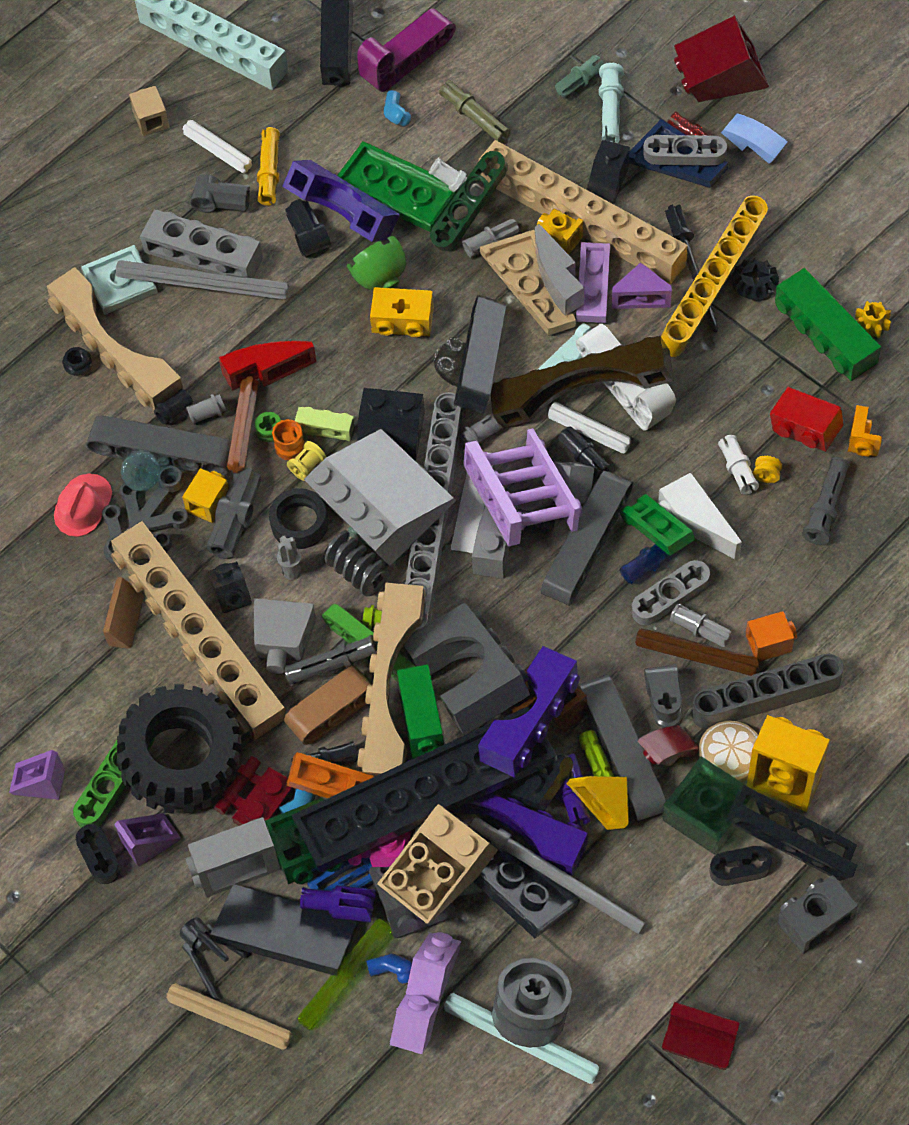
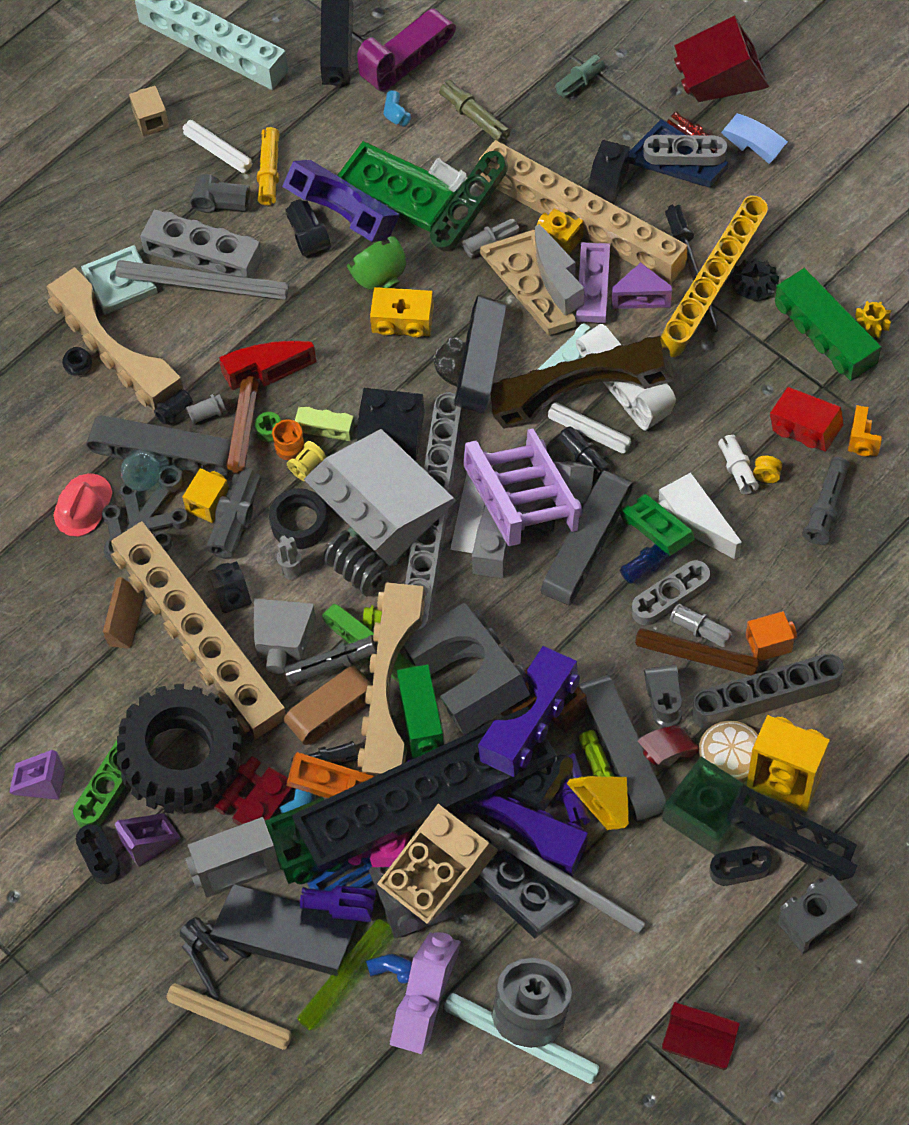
light grey pin [459,415,499,446] -> none
light aqua pin [599,63,624,143] -> none

